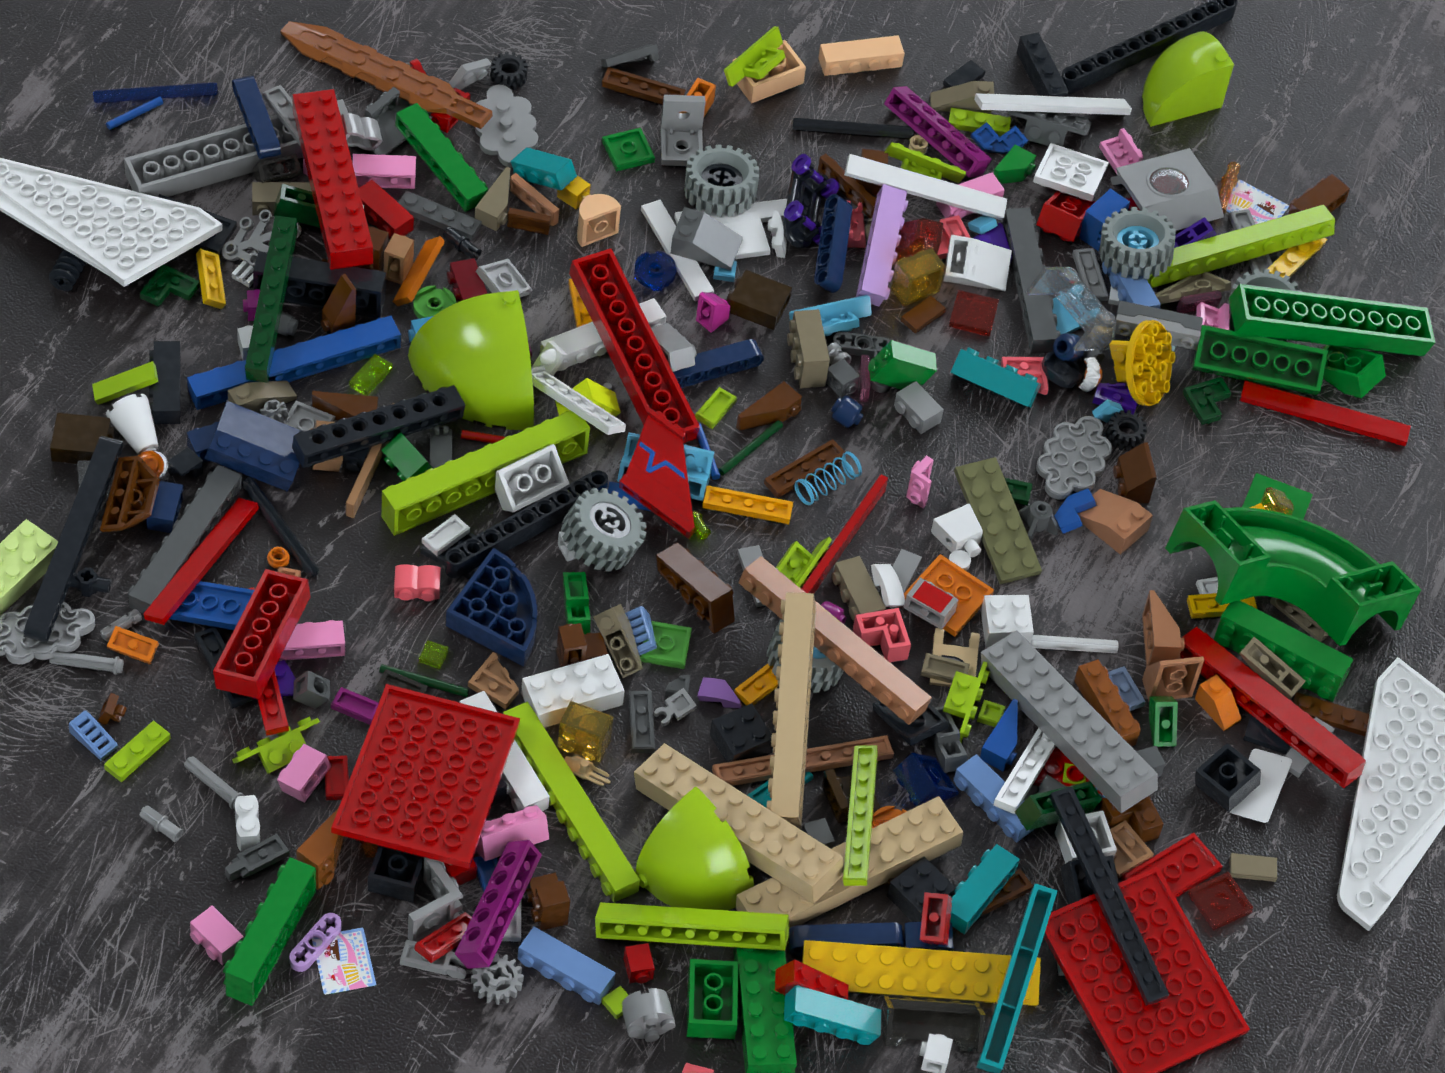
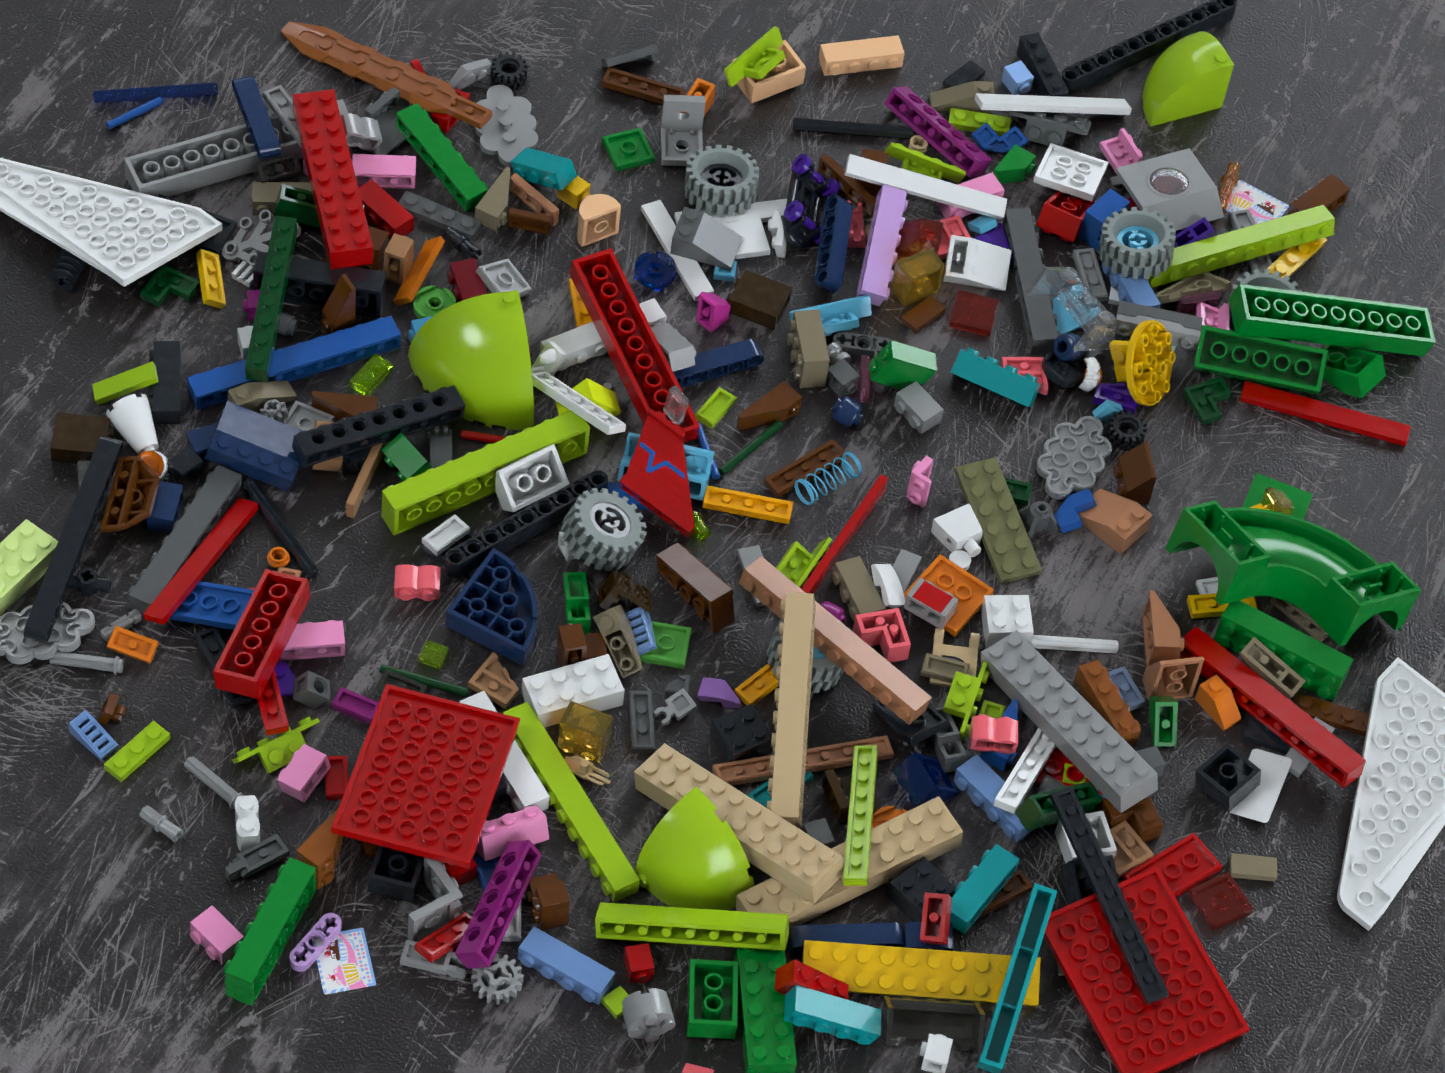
none -> dark brown bracket [598,570,652,612]
none -> clear tile [663,385,690,425]
none -> coral brick [970,714,1018,754]
none -> light blue brick [1001,61,1034,95]

